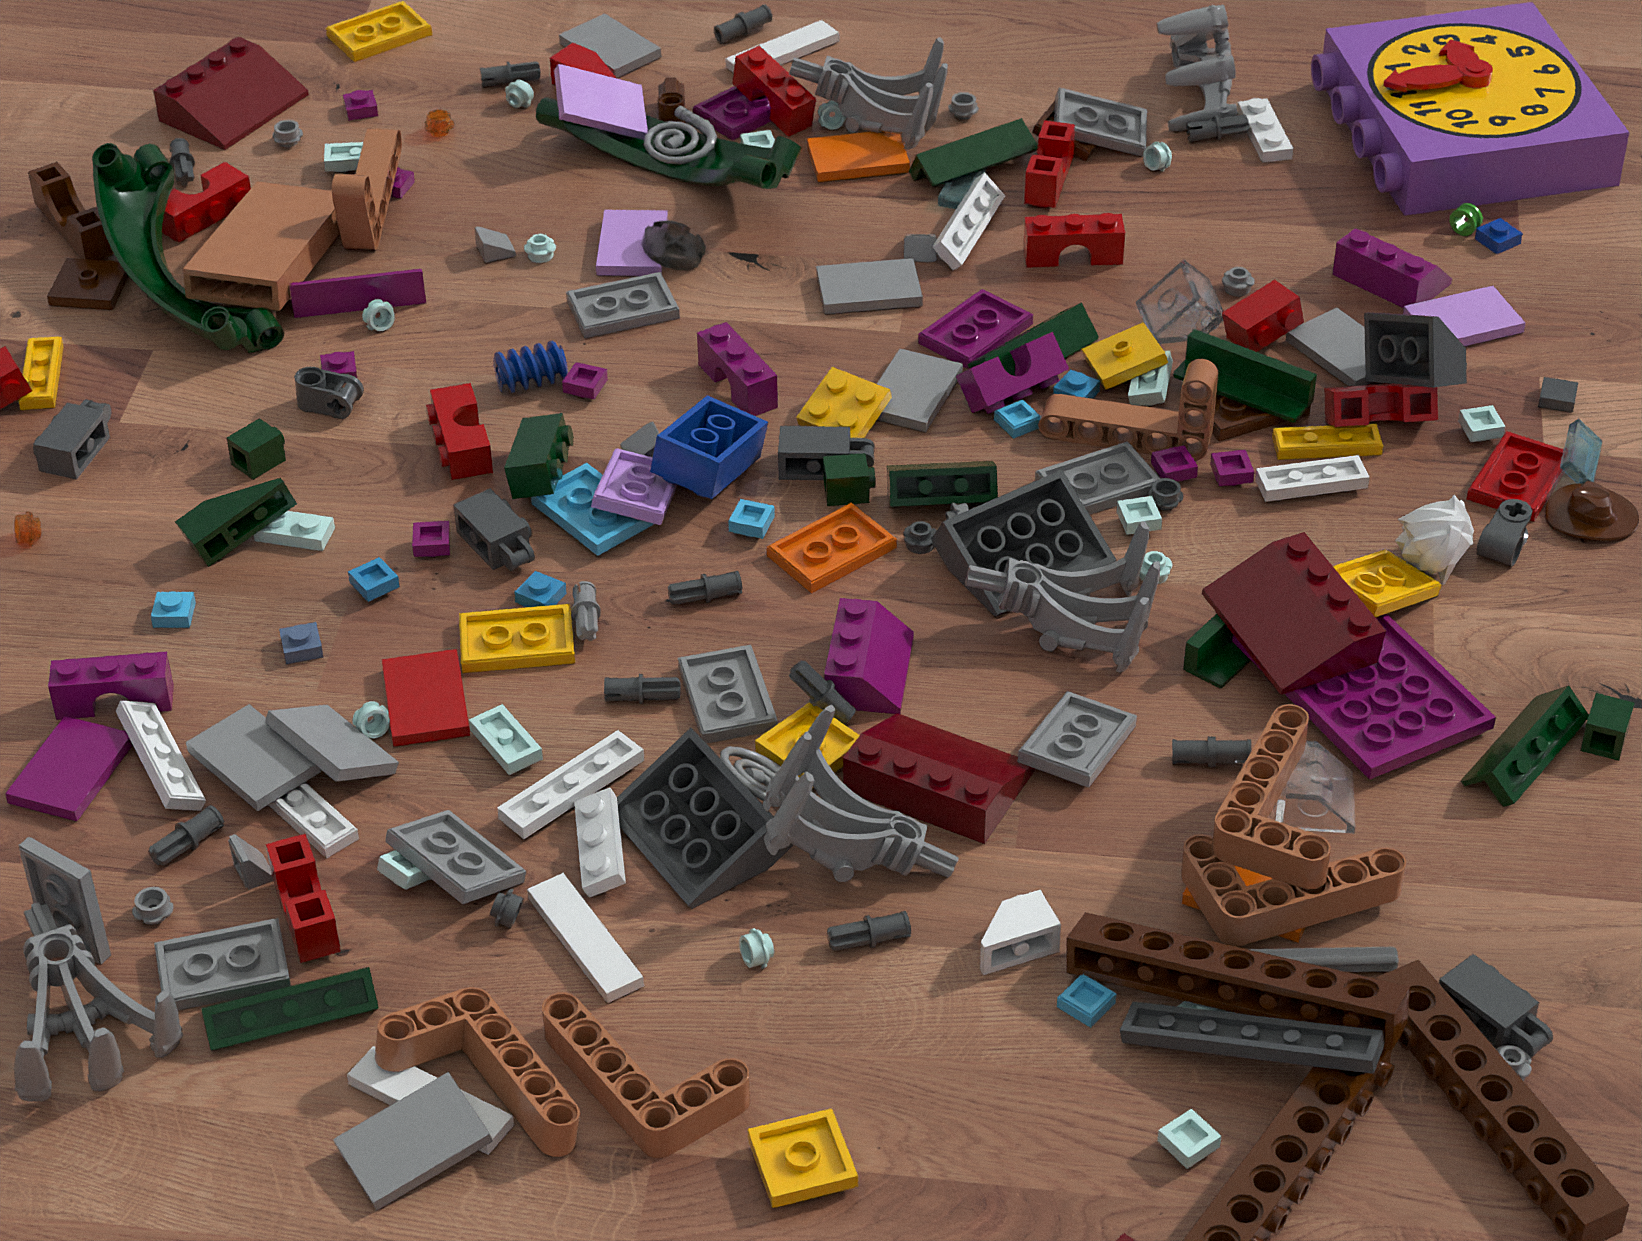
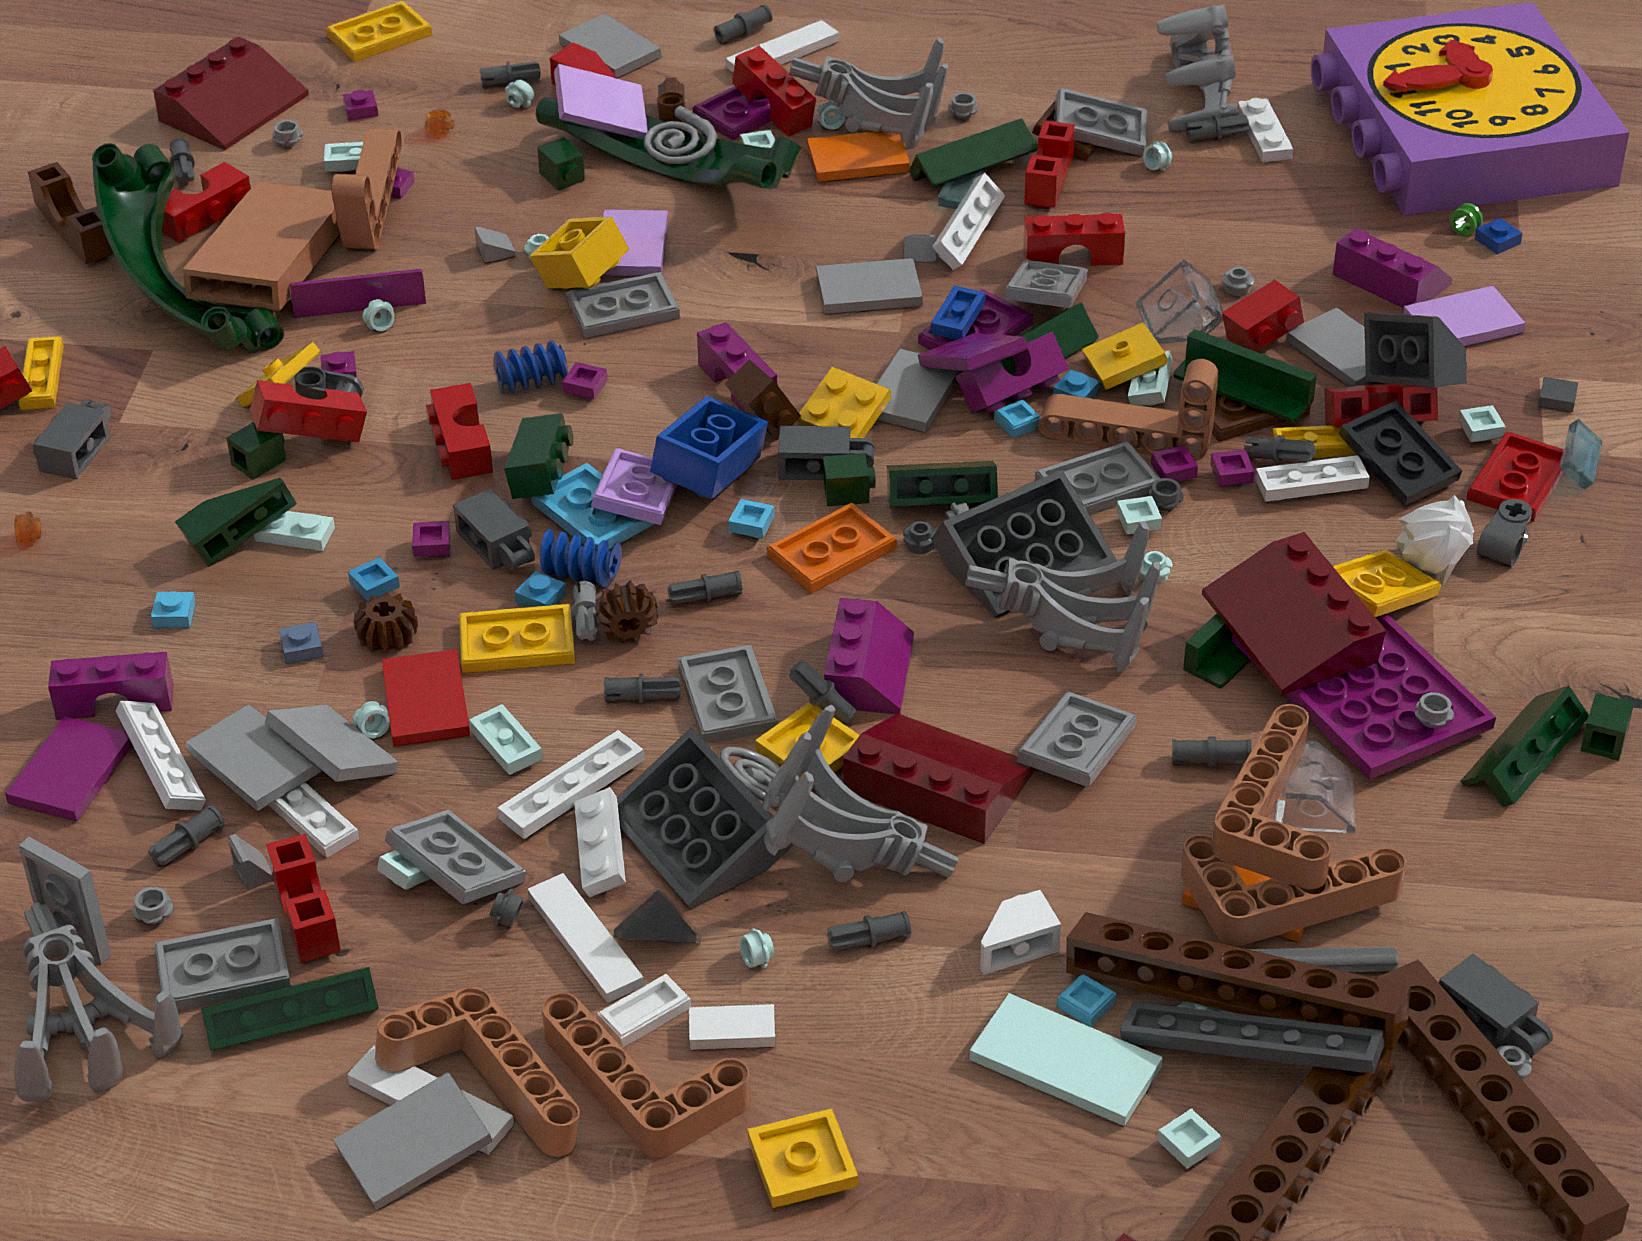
reddish brown plate [47,258,129,310] -> none
light grey slope [620,422,660,457] -> none
clear smoke tile [641,220,706,271] -> none
reddish brown hat [1545,481,1639,541] -> none
none -> yellow plate [236,341,320,407]
none -> red arch [250,380,367,443]
none -> reddish brown gear [353,592,418,654]
none -> yellow brick [529,217,630,290]
none -> dark green brick [537,137,585,191]
none -> blue piece [540,529,622,587]
none -> reddish brown gear [594,580,658,643]
none -> white tile [597,974,691,1048]
none -> clear smoke slope [613,890,701,944]
none -> white tile [689,1004,775,1050]
none -> reddish brown brick [725,359,801,440]
none -> magenta tile [917,333,1027,372]
none -> blue plate [931,285,986,340]
none -> light aqua tile [969,993,1163,1127]
none -> light grey tile [1005,260,1088,308]
none -> dark grey axle [1244,435,1315,464]
none -> black plate [1339,401,1462,506]
none -> light grey plate [1415,692,1454,728]

